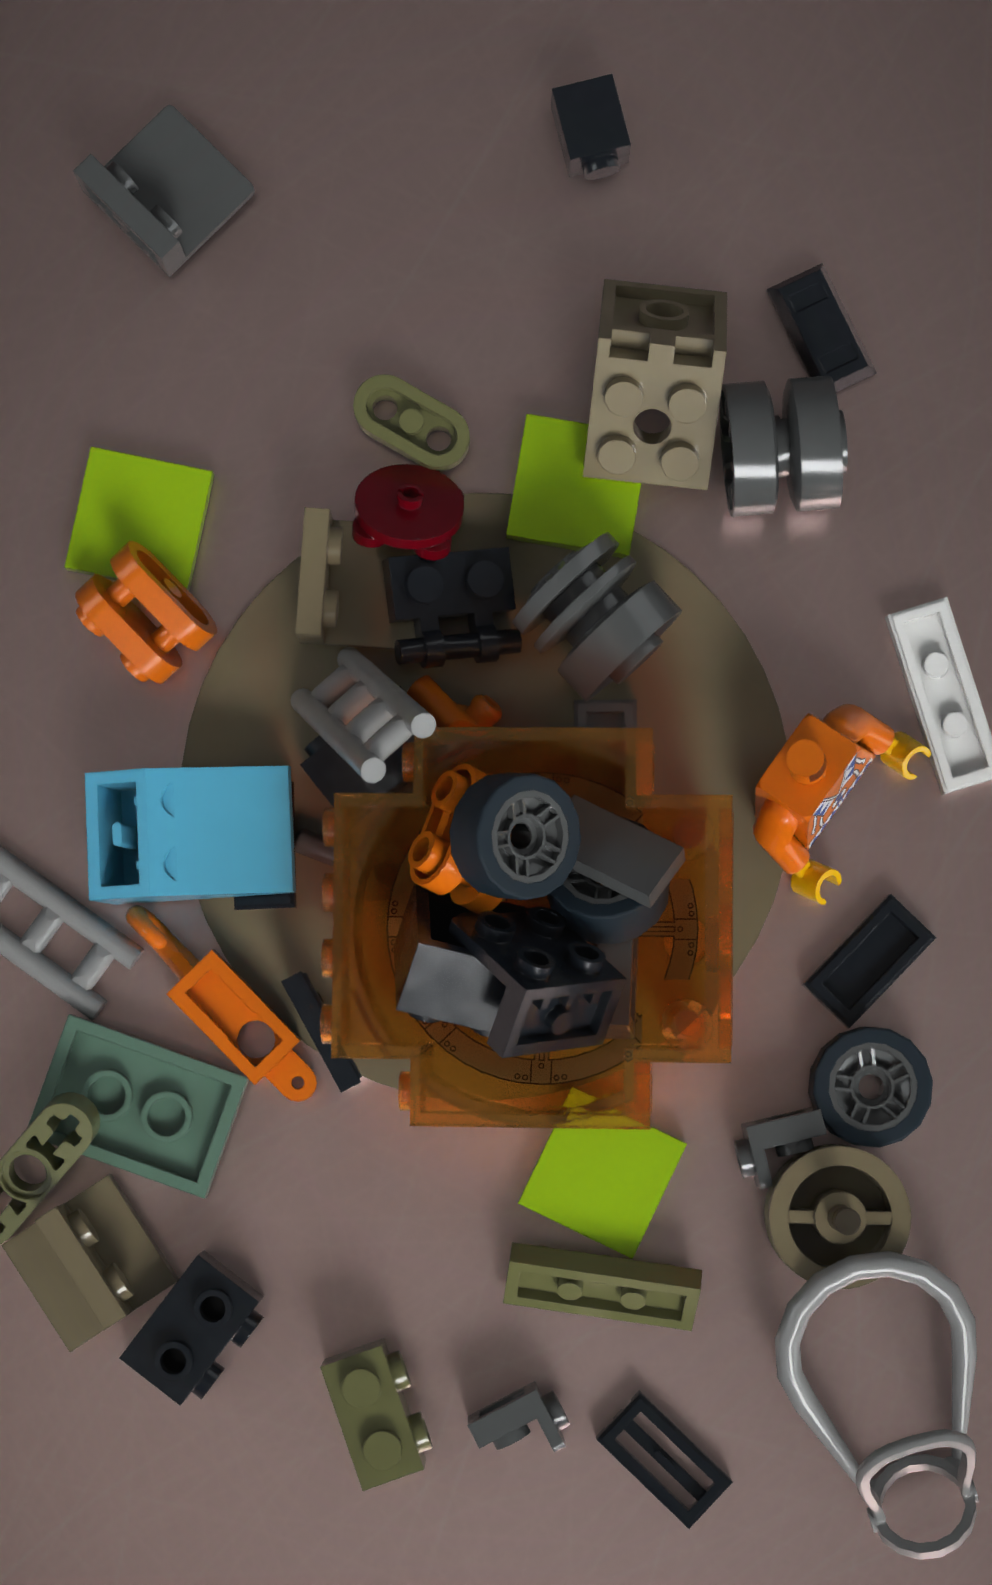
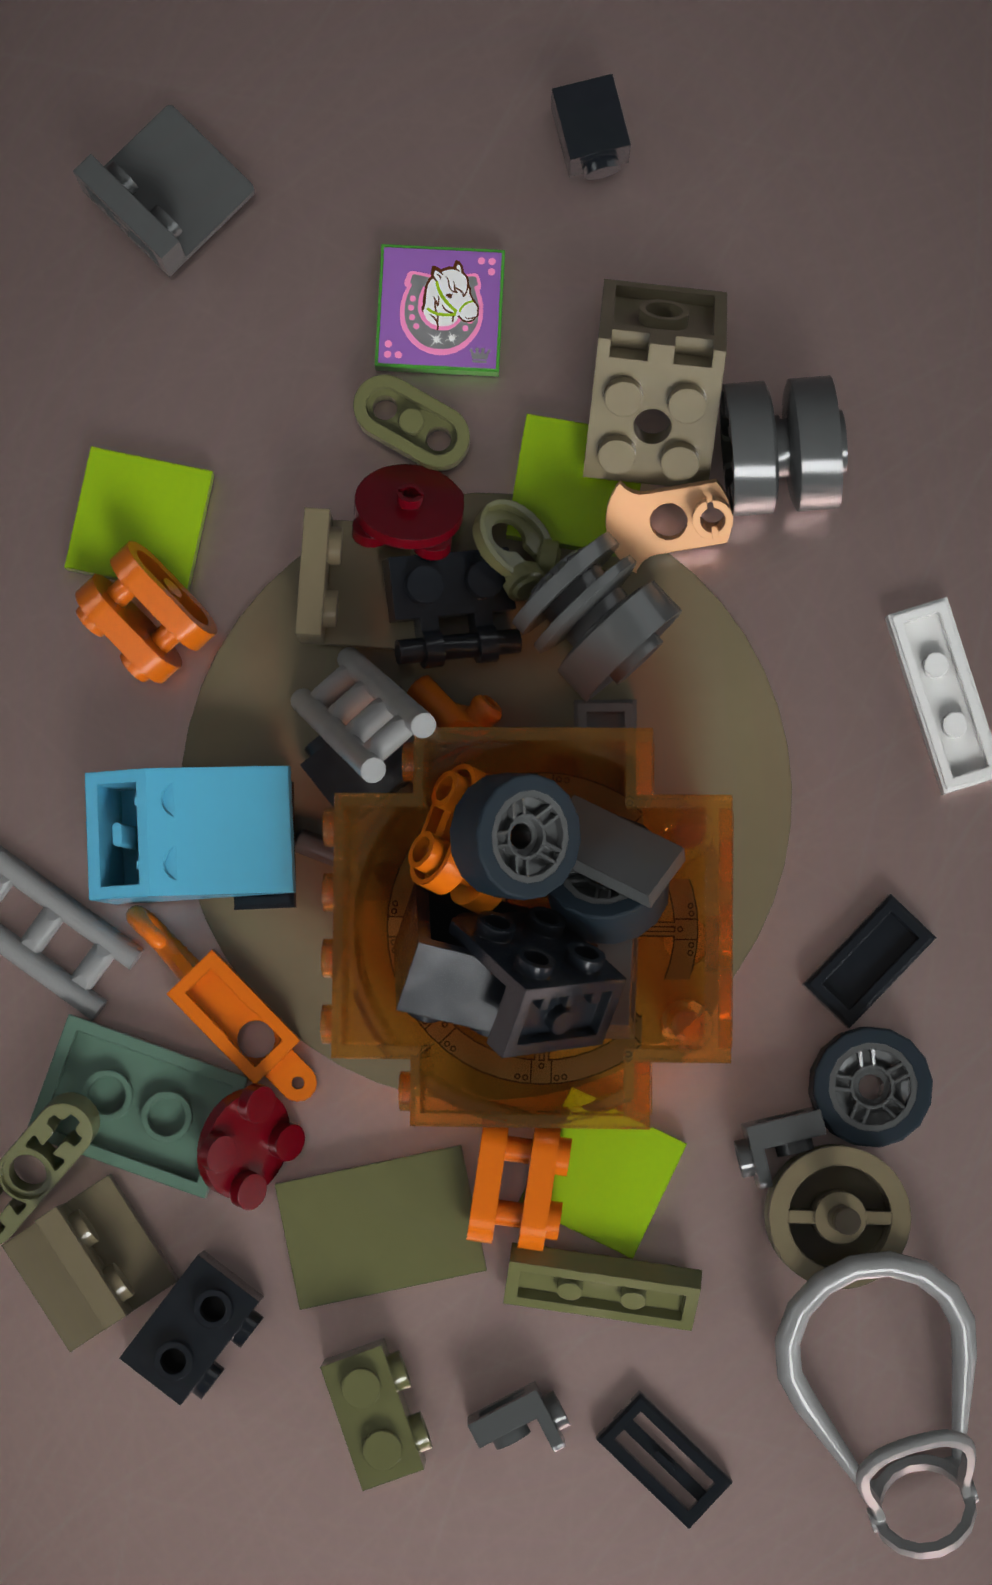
black tile [281,971,362,1093] -> none
orange torso [753,704,931,905] -> none
black tile [766,263,877,393] -> none
none -> dark red piece [197,1083,305,1211]
none -> olive tile [275,1145,487,1310]
none -> tile [375,244,505,377]
none -> orange brick [466,1112,572,1252]
none -> olive piece [472,499,561,601]
none -> light nougat piece [606,479,733,573]

